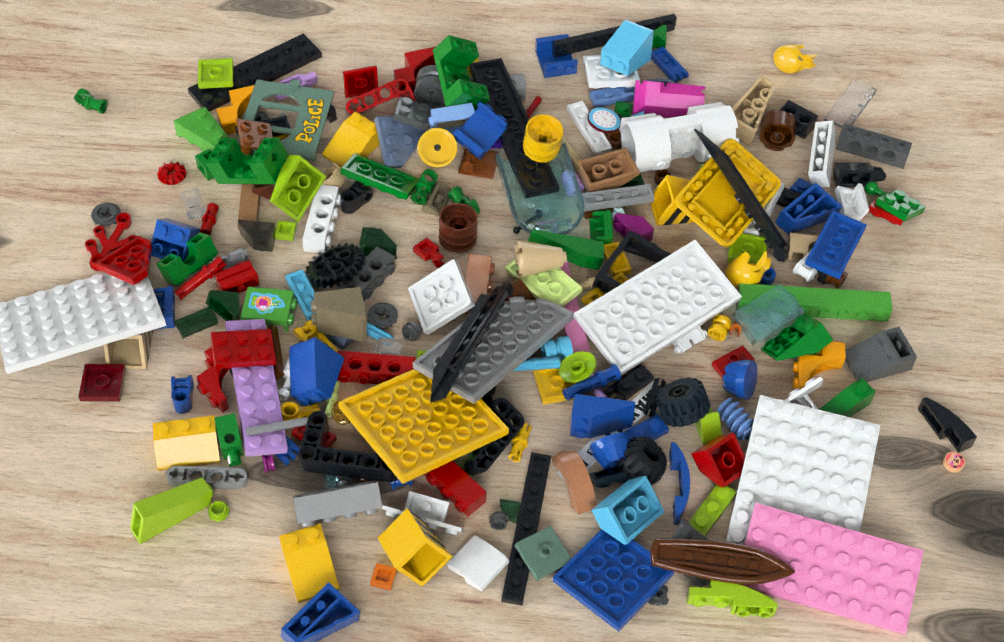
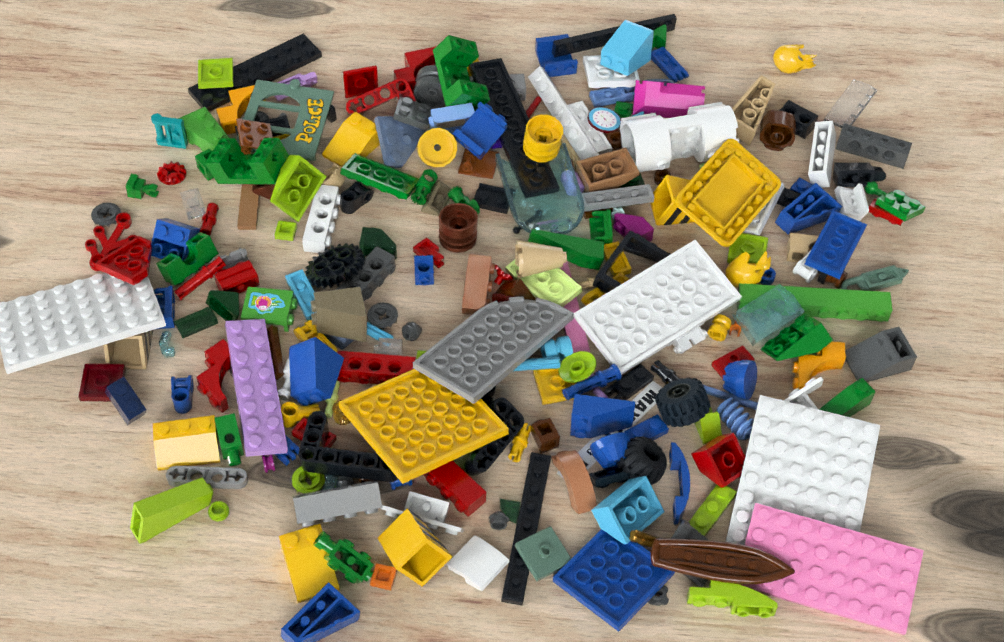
green connector [74,89,108,114] -> none
red plate [210,329,276,369] -> none
clear smoke slope [238,219,276,252] -> none
light grey bar [246,417,308,436] -> none
white plate [408,259,475,335] -> none
black hinge [430,283,514,403] -> none
black pin [643,378,666,417] -> none
black hinge [694,129,788,263] -> none
black slope [918,397,977,453] -> none
tile [943,452,965,473] -> none
none -> dark blue brick [105,377,147,425]
none -> green piece [126,173,159,200]
none -> teal plate [151,113,188,149]
none -> clear light blue arm [159,331,175,358]
none -> lime gear [292,466,325,494]
none -> green brick [313,531,374,584]
none -> blue brick [414,255,434,286]
none -> black plate [474,183,514,214]
none -> red plant [494,265,514,286]
none -> white plate [528,66,599,160]
none -> reddish brown brick [531,418,560,454]
none -> pearl gold axle [629,530,660,548]
none -> black pin [651,360,681,384]
none -> medium blue bar [704,385,758,410]
none -> sand green plate [841,265,909,291]

